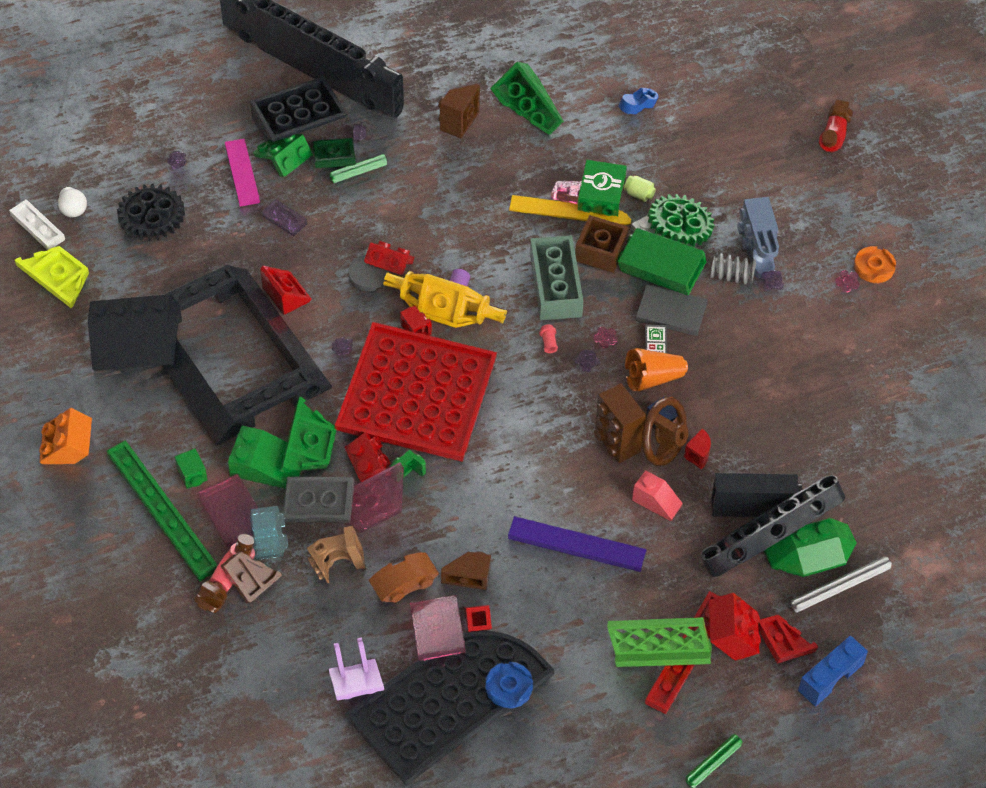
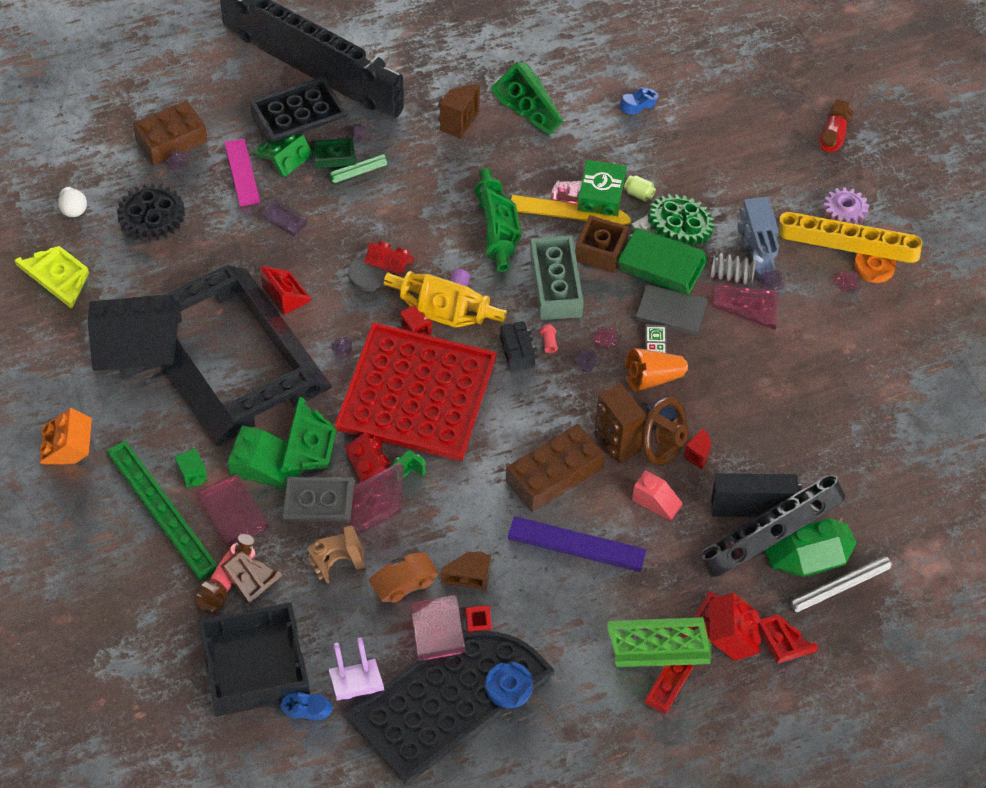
white plate [9,200,65,250] -> none
clear light blue brick [250,506,288,560] -> none
green axle [685,734,742,788] -> none
blue arch [798,635,868,707] -> none
none -> reddish brown brick [133,100,208,165]
none -> black tile [198,602,310,717]
none -> blue piece [281,692,332,720]
none -> green plate [474,168,522,272]
none -> black brick [499,321,538,372]
none -> reddish brown brick [506,424,605,512]
none -> clear pink wing [713,285,779,330]
none -> yellow beam [779,212,922,263]
none -> lavender gear [823,187,869,224]

